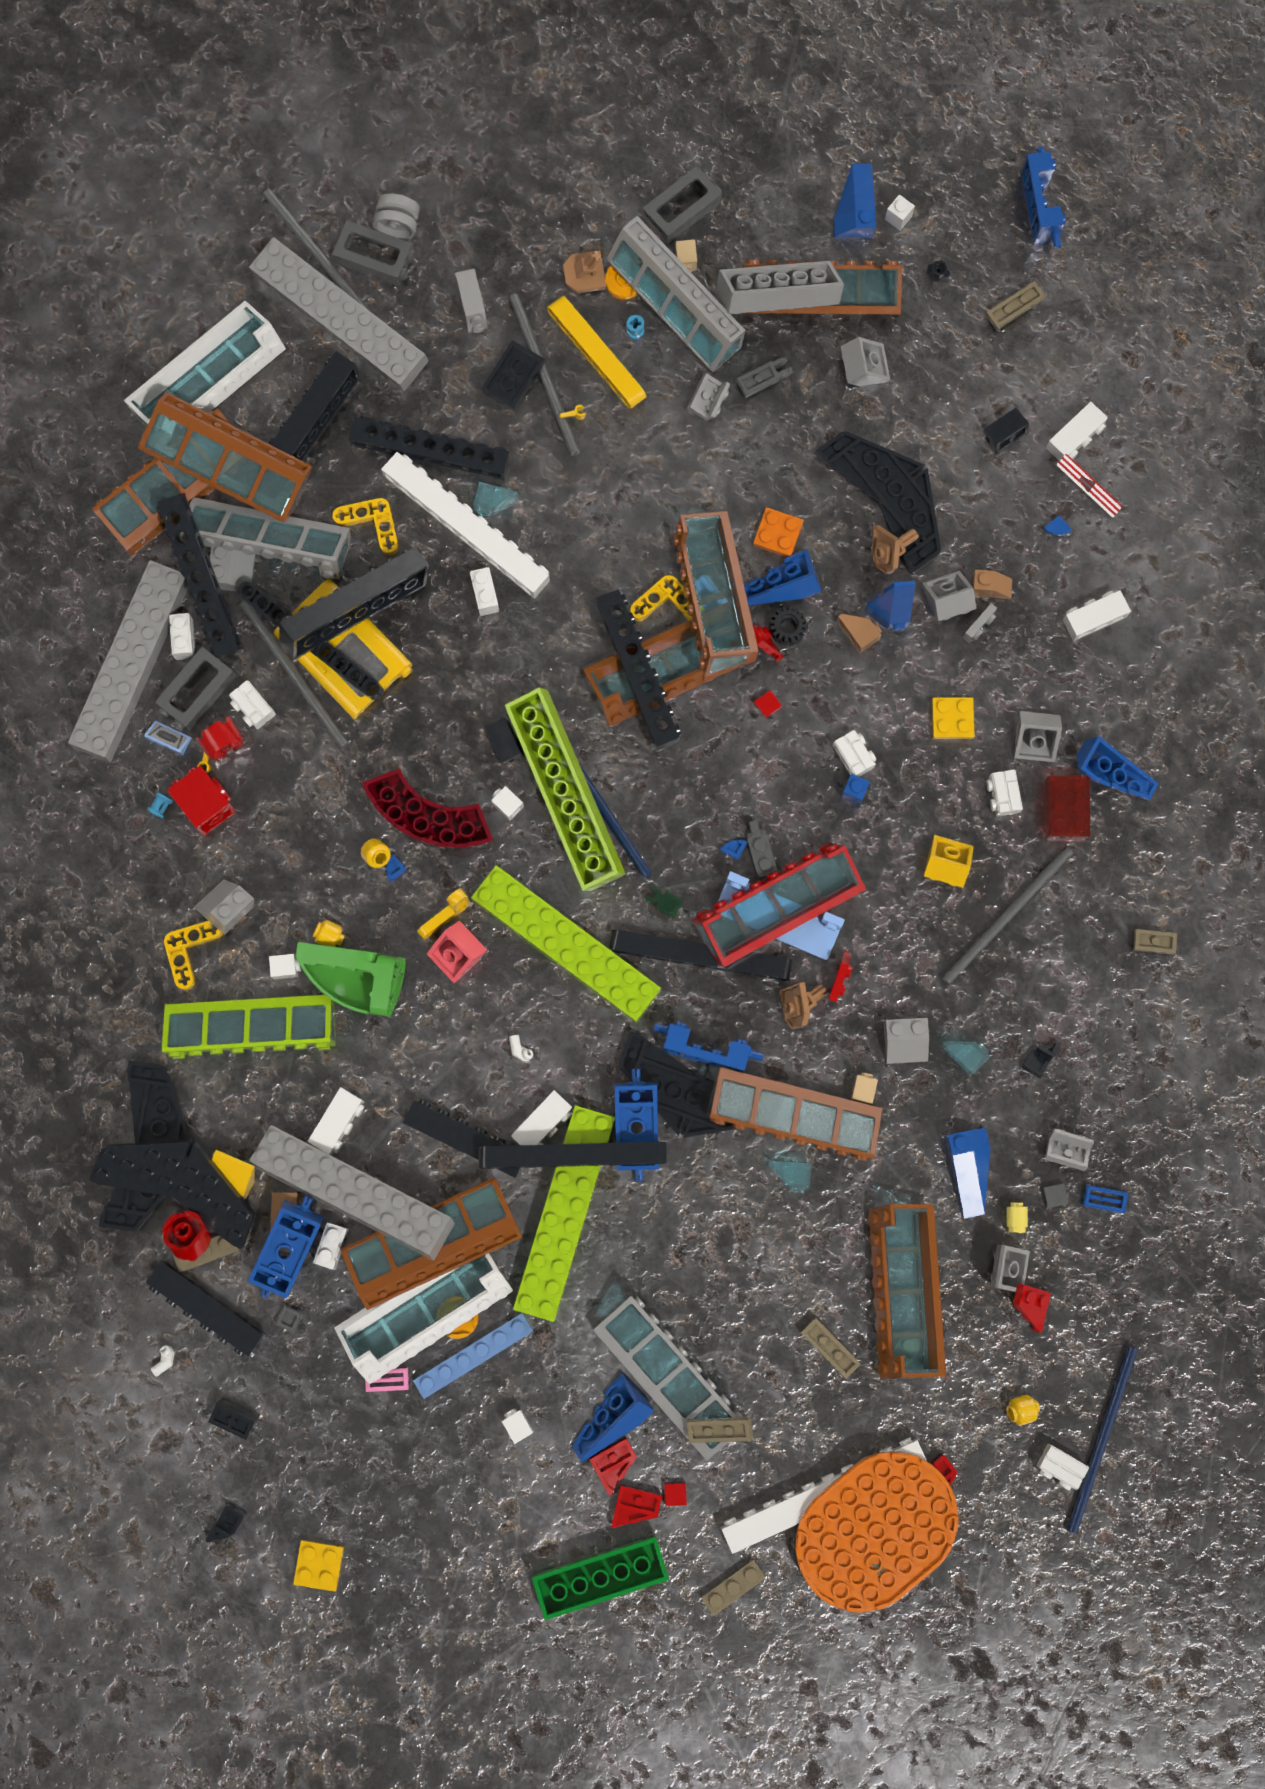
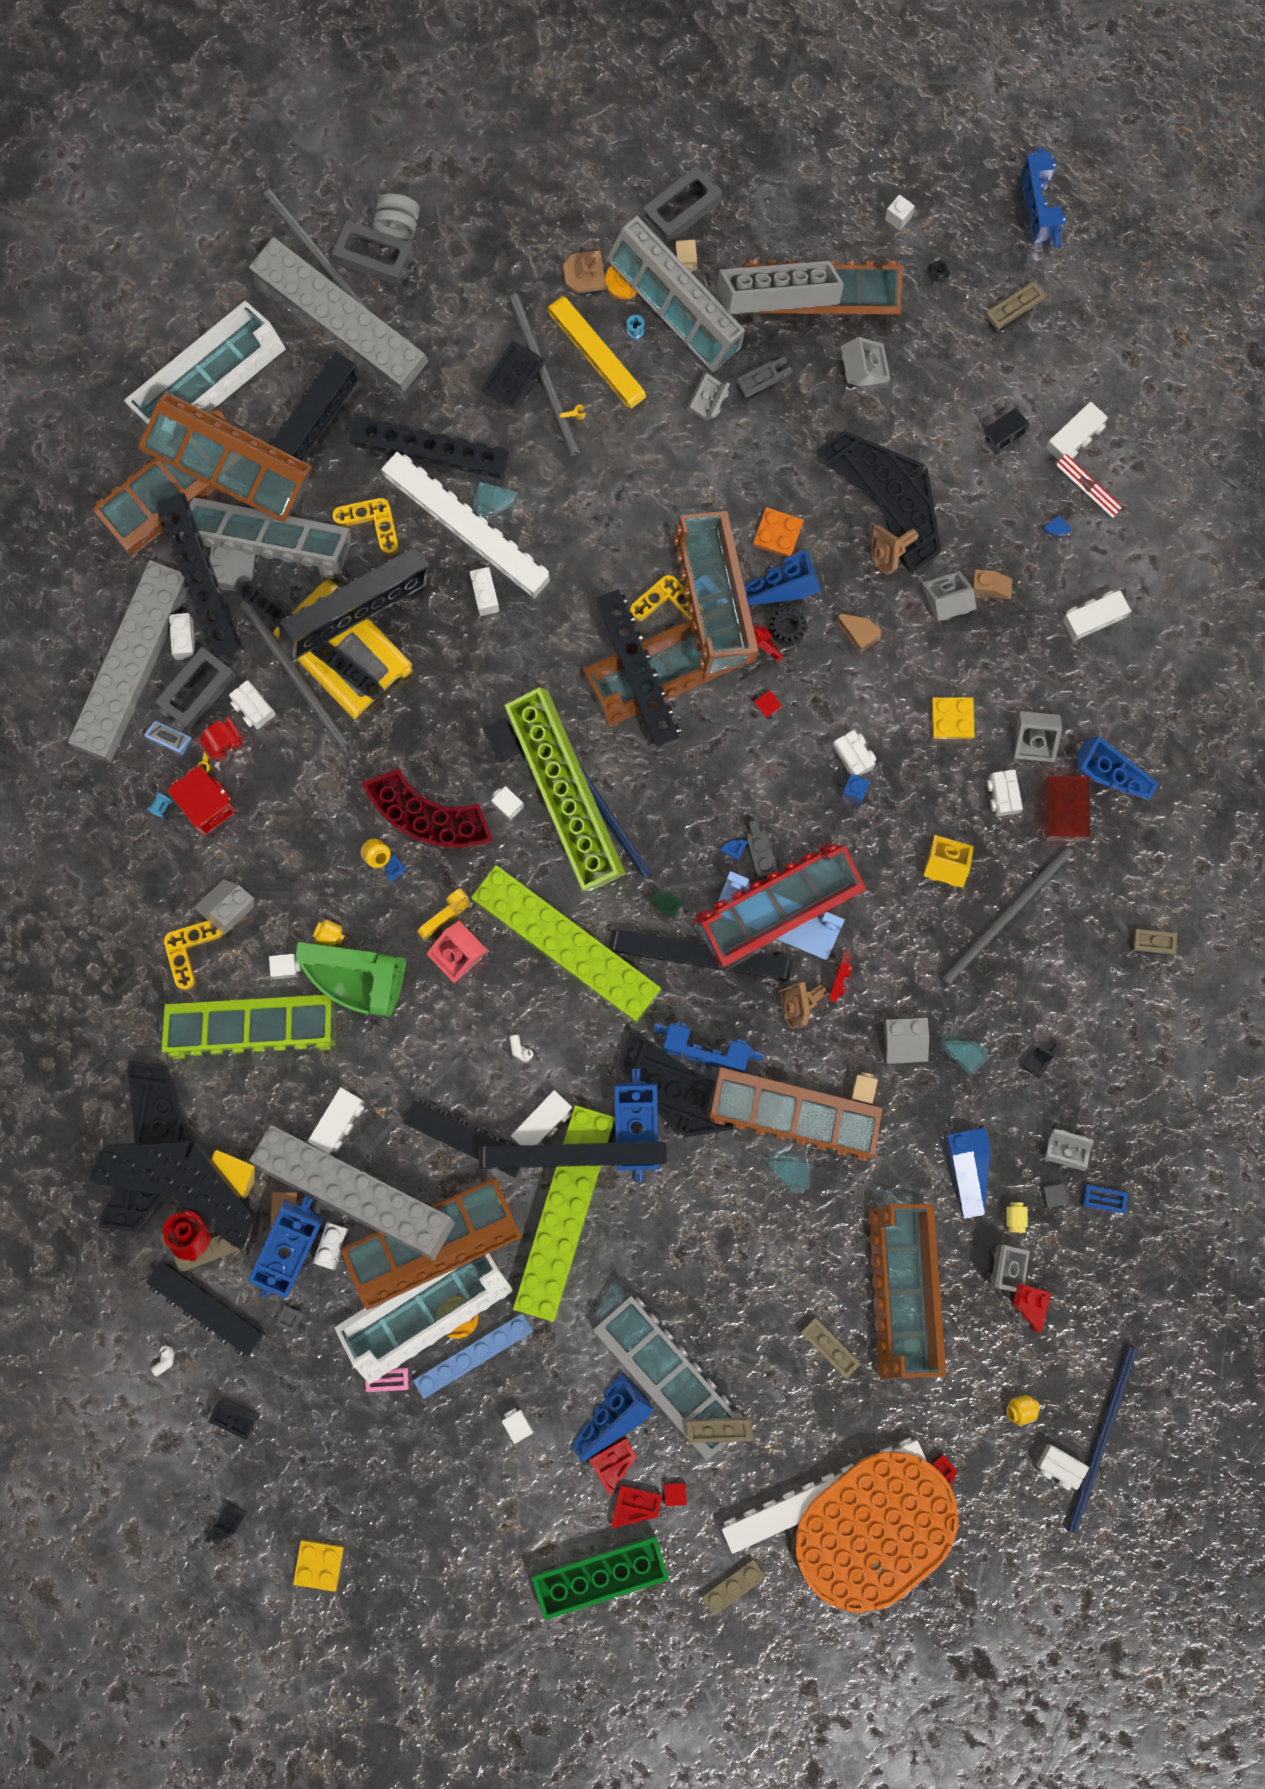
light grey brick [455,268,488,333] -> none
blue wedge [834,164,876,238] -> none
blue wedge [865,581,915,631] -> none
light grey plate [963,603,997,643] -> none

